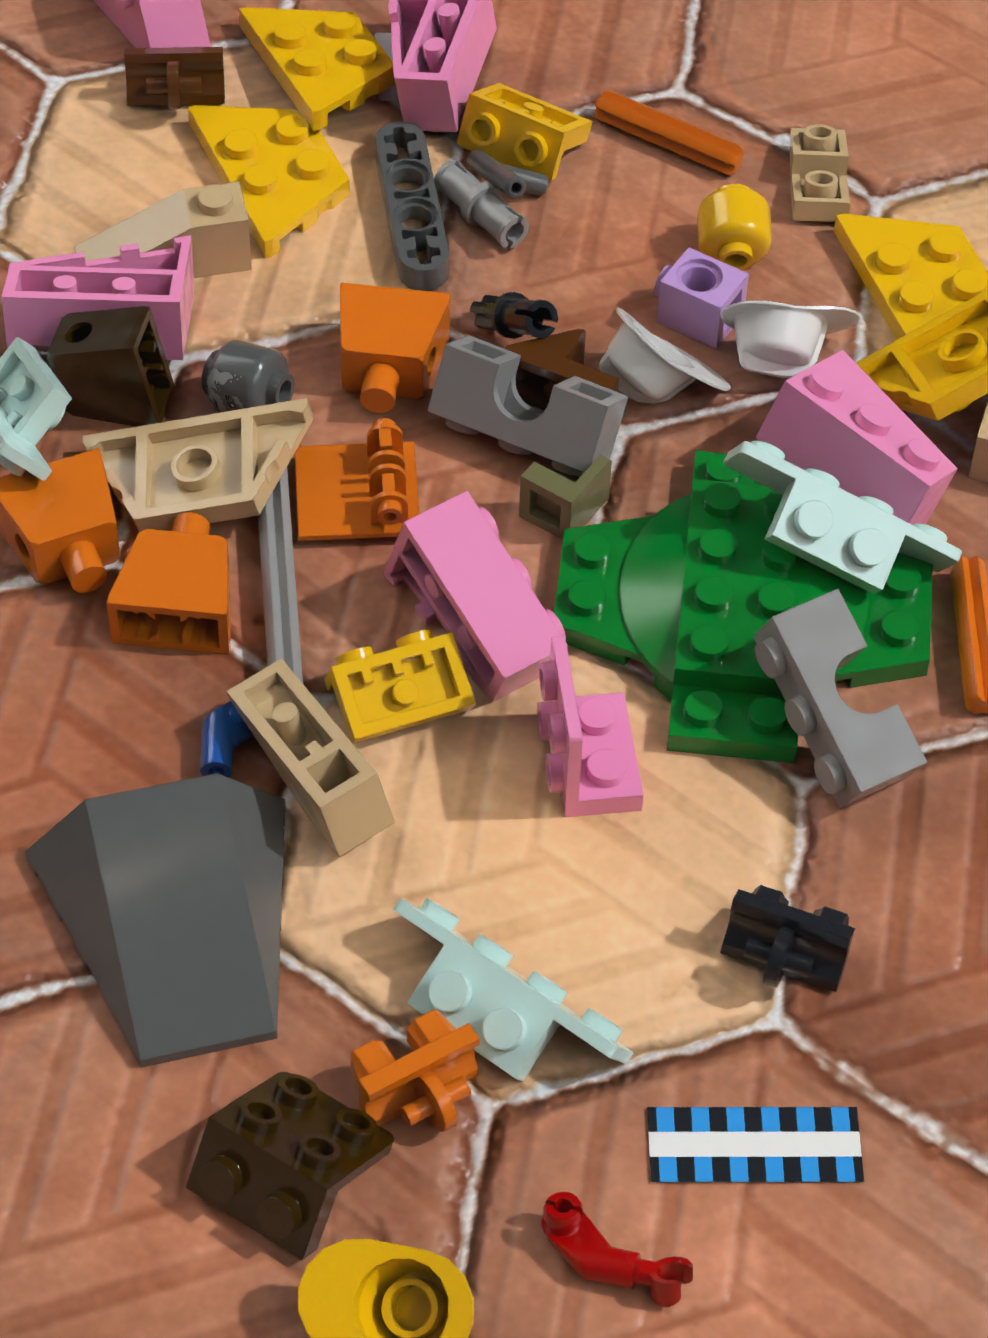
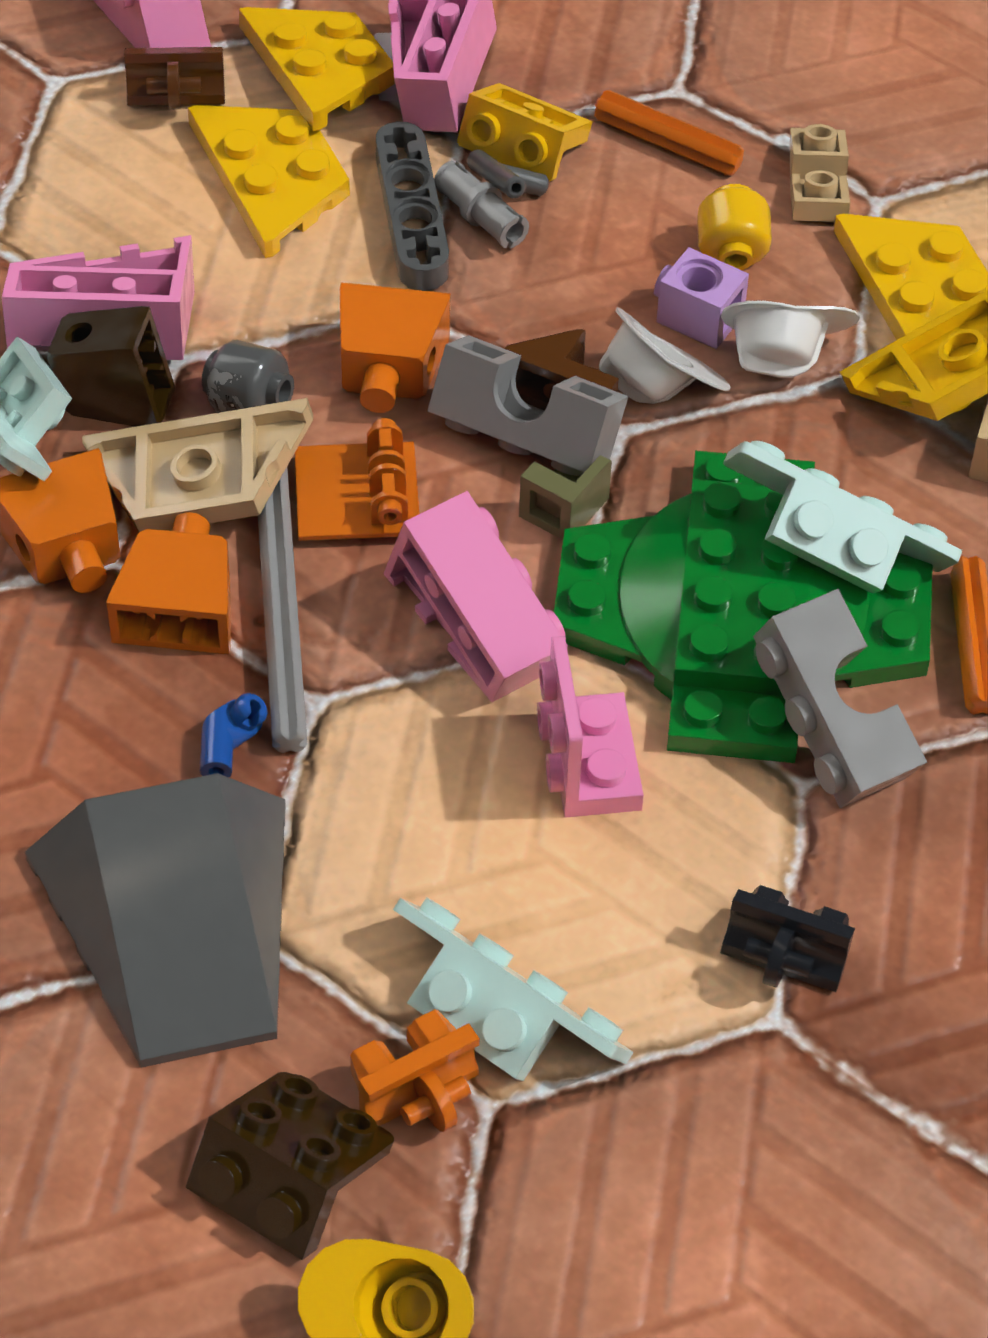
tan slope [74,181,252,278] -> none
tan slope [226,658,395,857] -> none
yellow bracket [324,629,476,744] -> none
black axle [470,292,558,339] -> none
red arm [541,1192,693,1307] -> none
sticker [647,1107,864,1182] -> none
bright pink wedge [756,350,958,525] -> none

